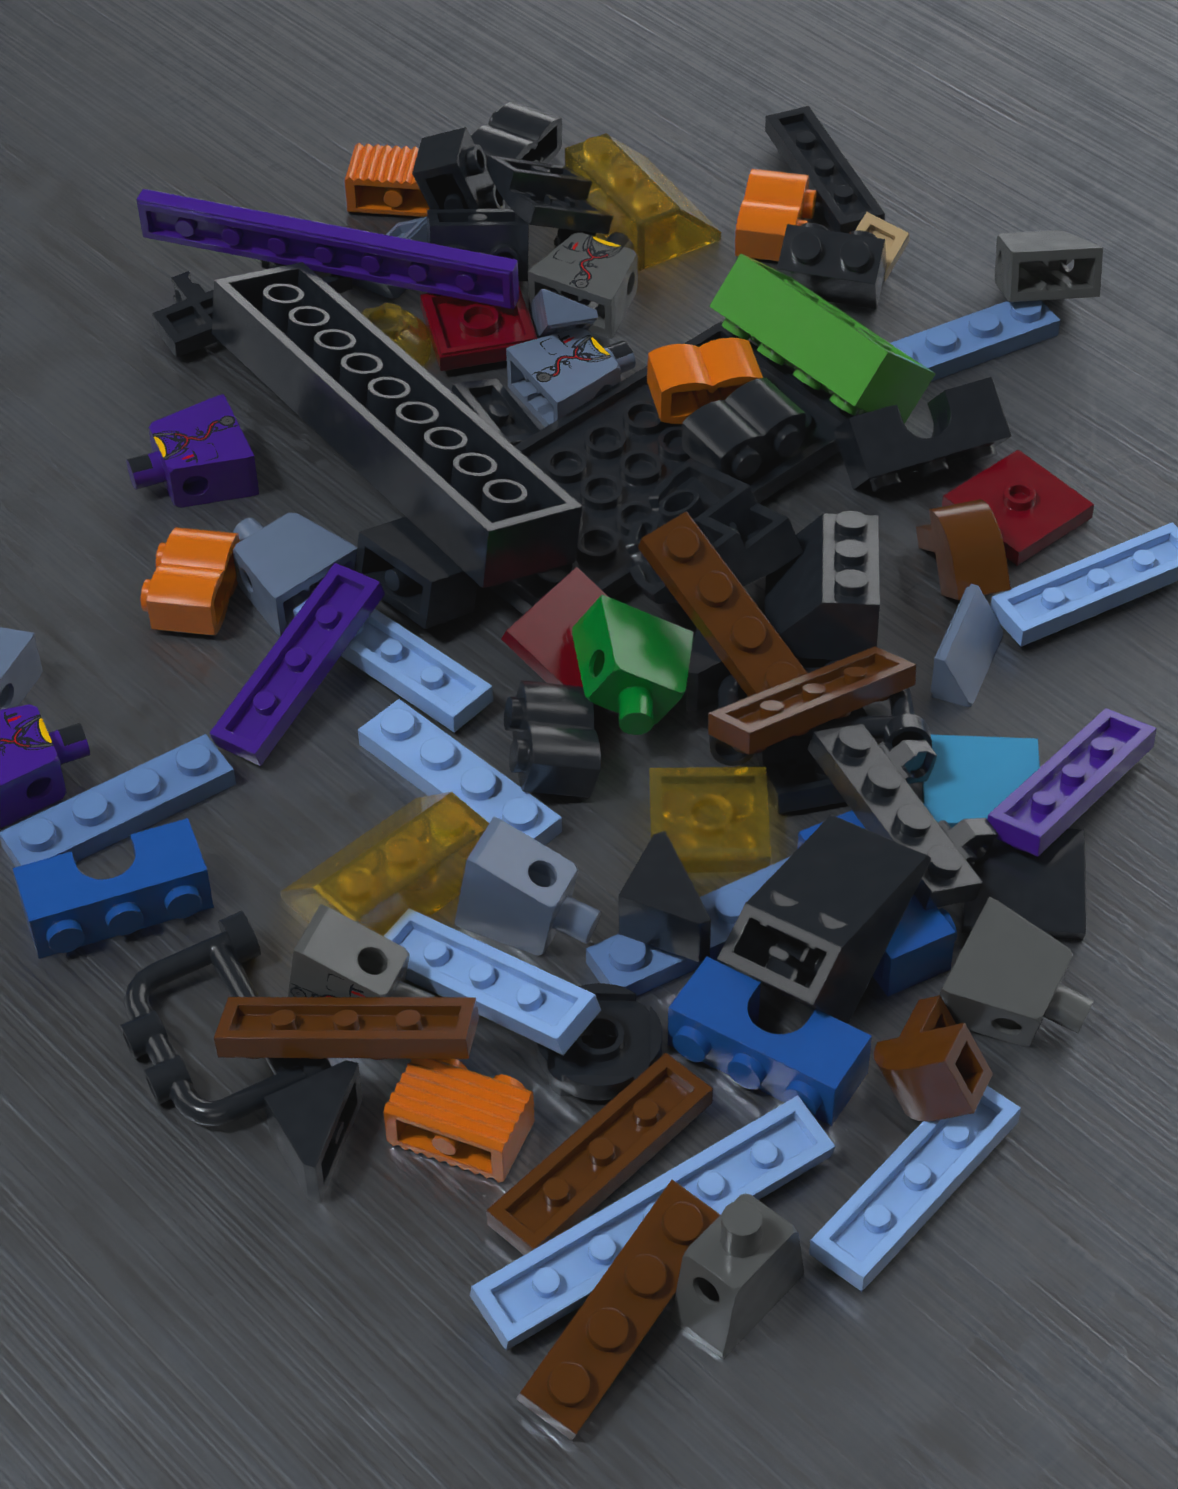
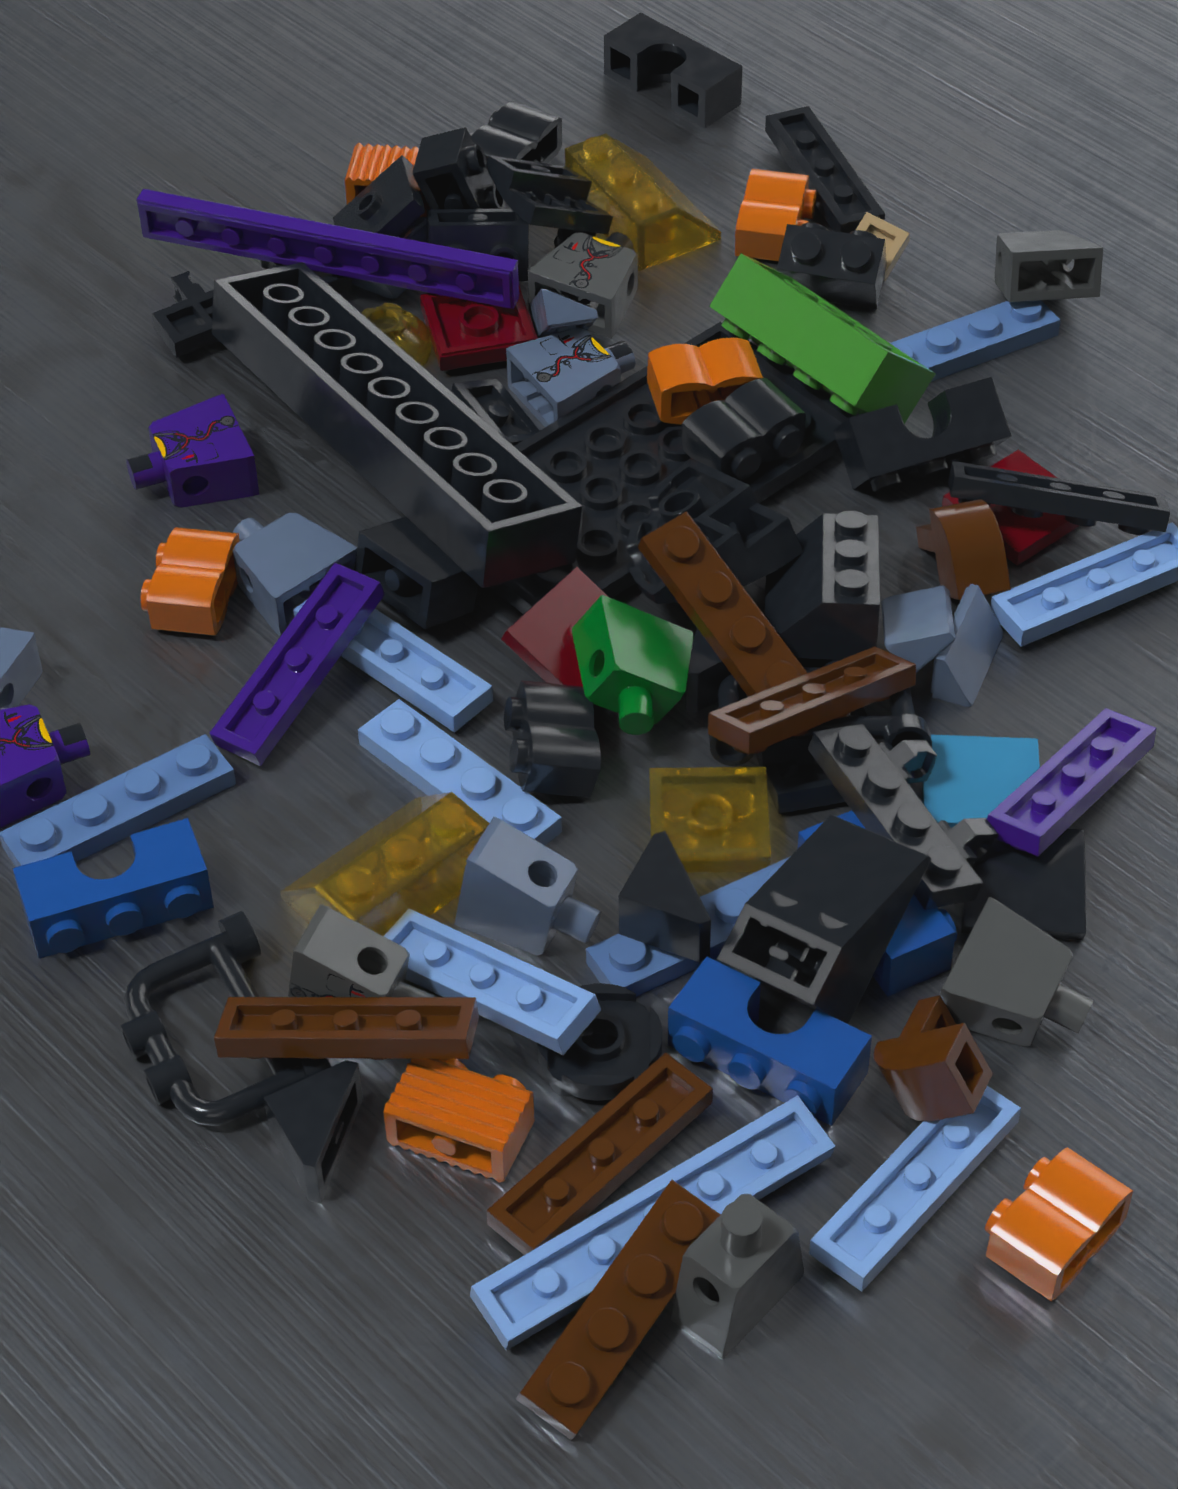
none -> black plate [333,155,425,237]
none -> black arch [604,12,743,128]
none -> sand blue slope [881,585,955,673]
none -> black plate [948,461,1171,535]
none -> orange brick [985,1147,1133,1302]

